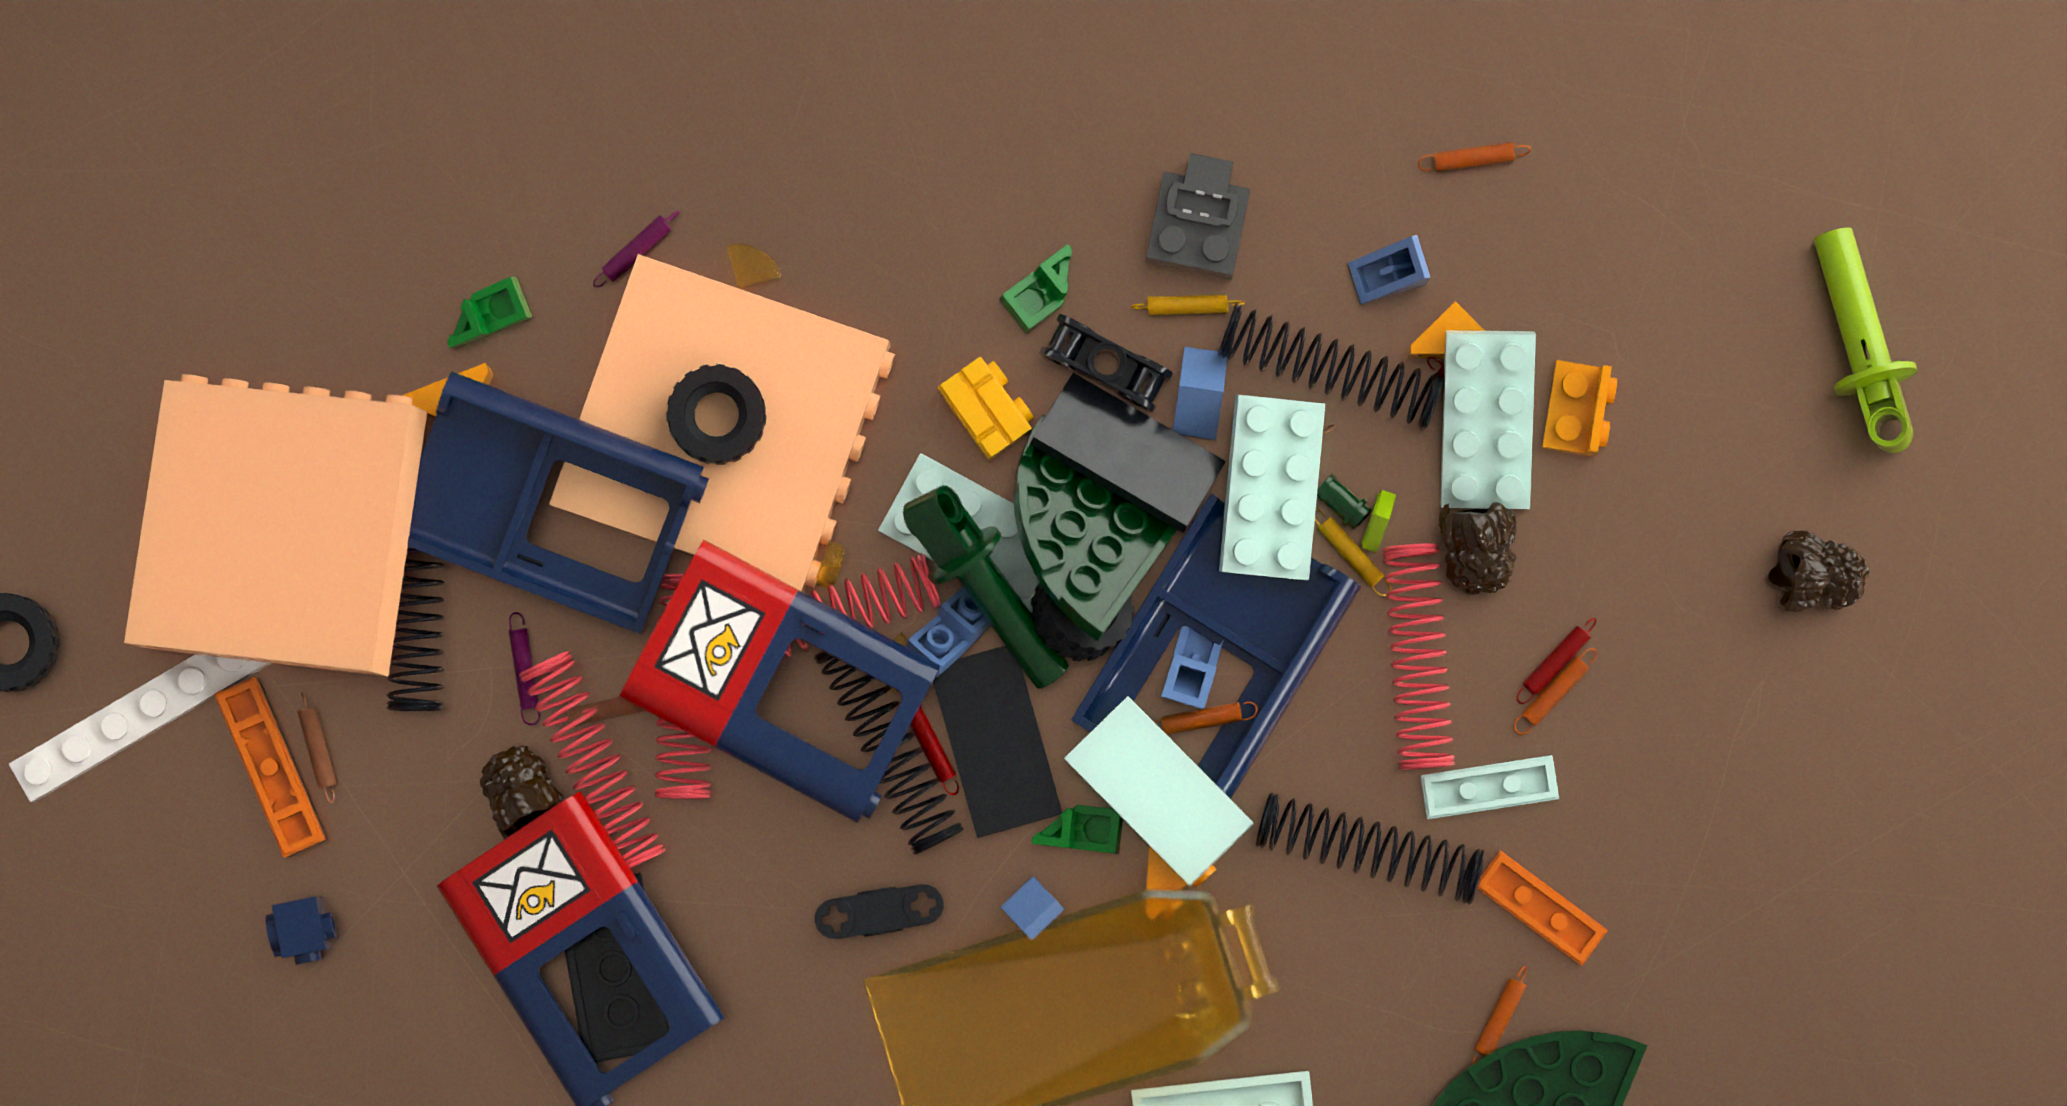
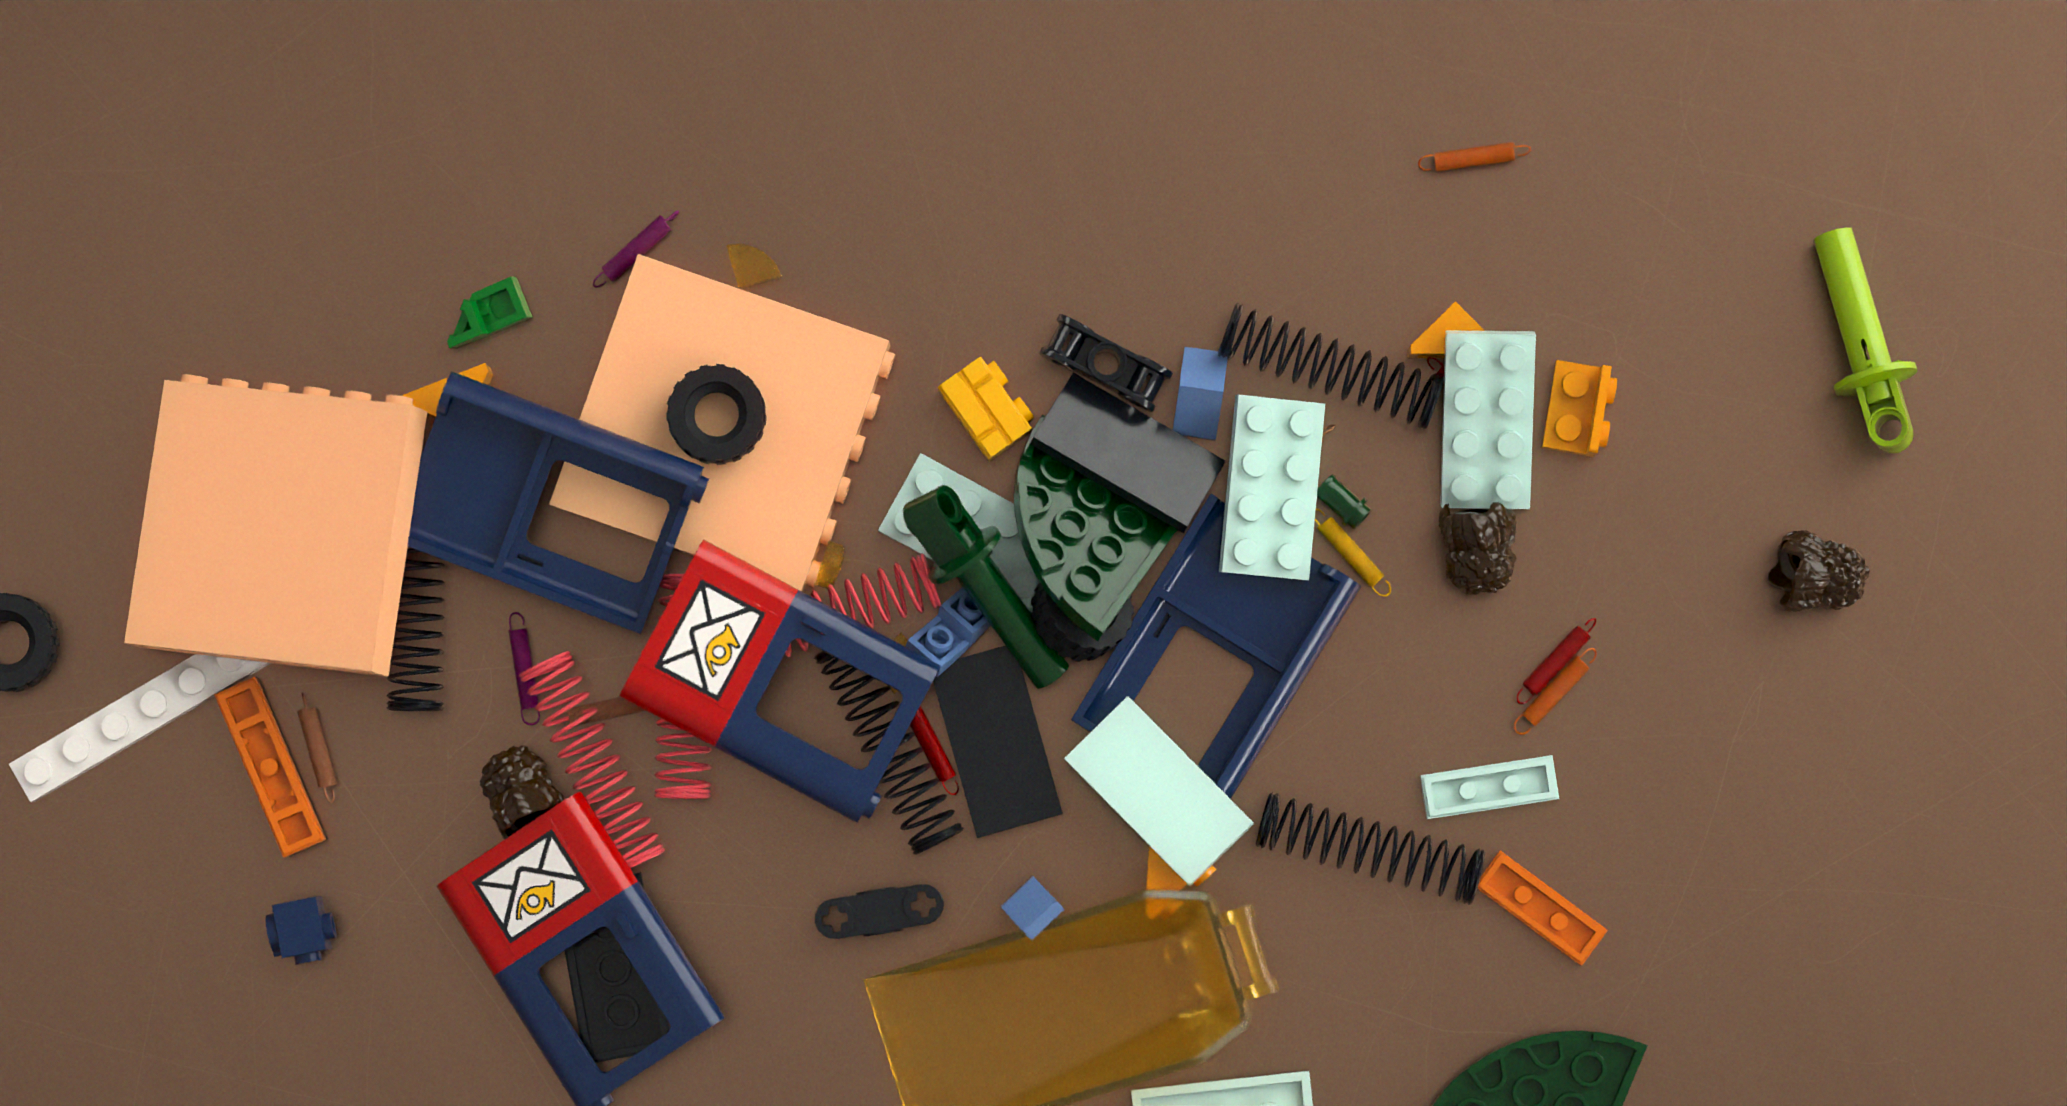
green slope [999,244,1072,334] -> none
green slope [1032,805,1123,854] -> none
yellow piece [1130,294,1244,315] -> none
dark grey piece [1145,153,1250,280] -> none
orange piece [1153,701,1258,735] -> none
medium blue slope [1161,626,1224,710] -> none
medium blue slope [1348,235,1430,304] -> none
lime tile [1361,490,1396,553] -> none
coral piece [1382,543,1455,770] -> none
orange piece [1473,966,1527,1064] -> none

